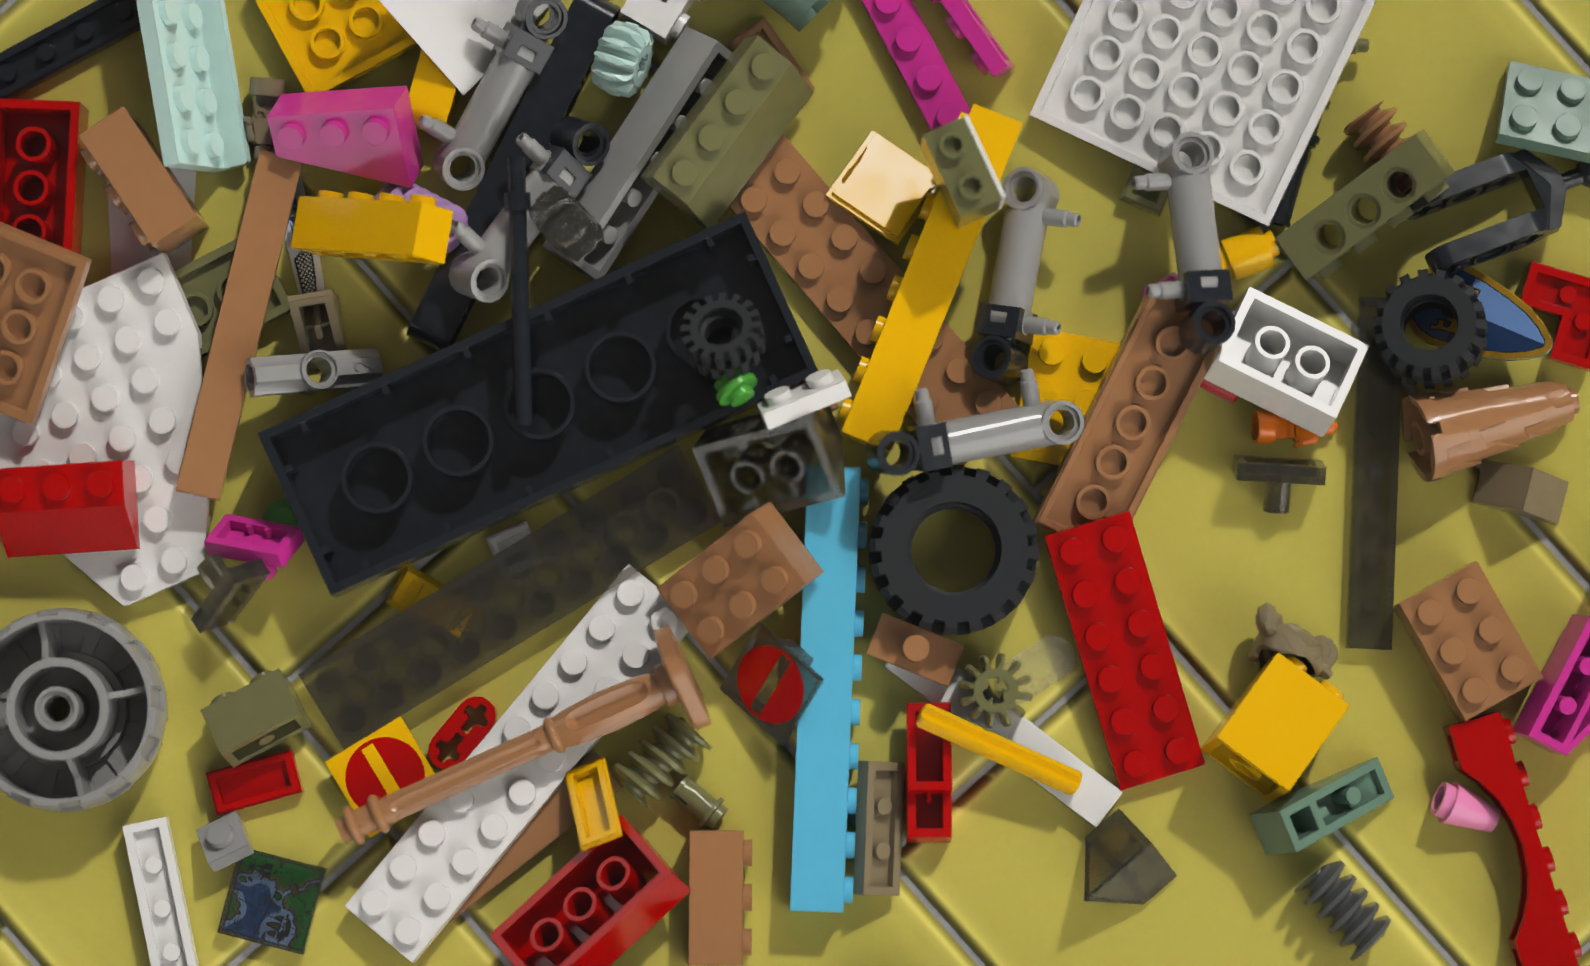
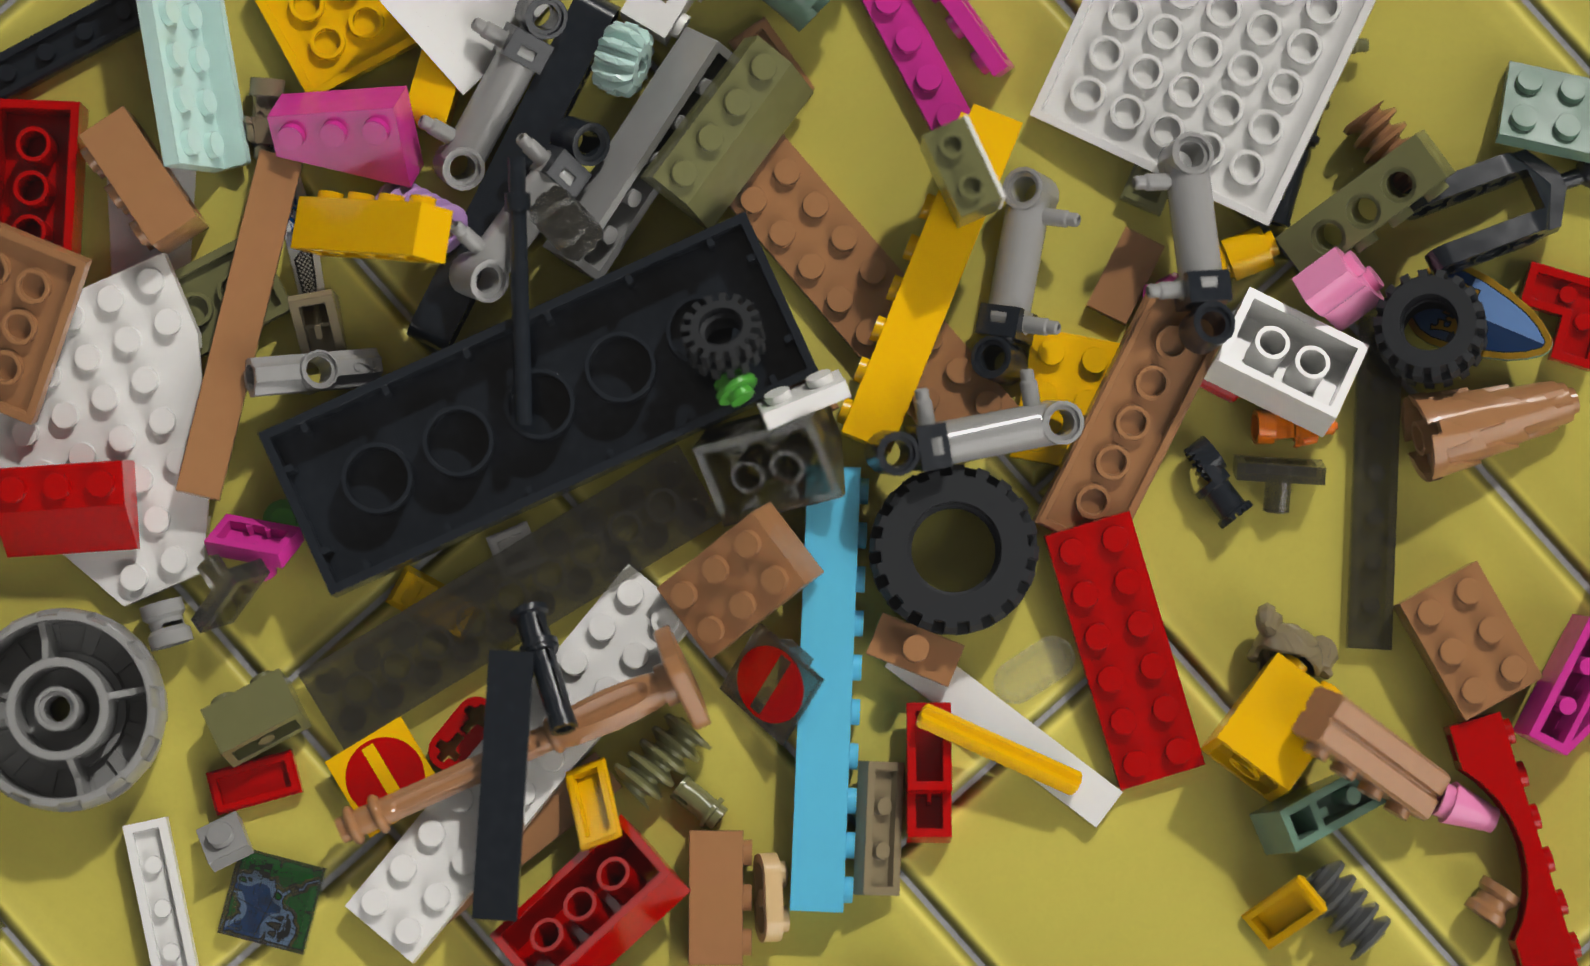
piece [825,130,938,246] -> none
olive gear [957,653,1033,728] -> none
clear smoke slope [1084,808,1177,905] -> none
dark tan slope [1471,460,1569,525] -> none
none -> light grey wheel [139,596,194,651]
none -> black tile [472,649,535,922]
none -> black pin [509,601,578,736]
none -> tan plate [752,852,790,943]
none -> medium nougat tile [1086,227,1165,326]
none -> black connector [1184,436,1253,529]
none -> yellow tile [1241,875,1328,950]
none -> bright pink brick [1292,247,1385,331]
none -> medium nougat brick [1292,686,1451,821]
none -> medium nougat wheel [1464,875,1521,929]

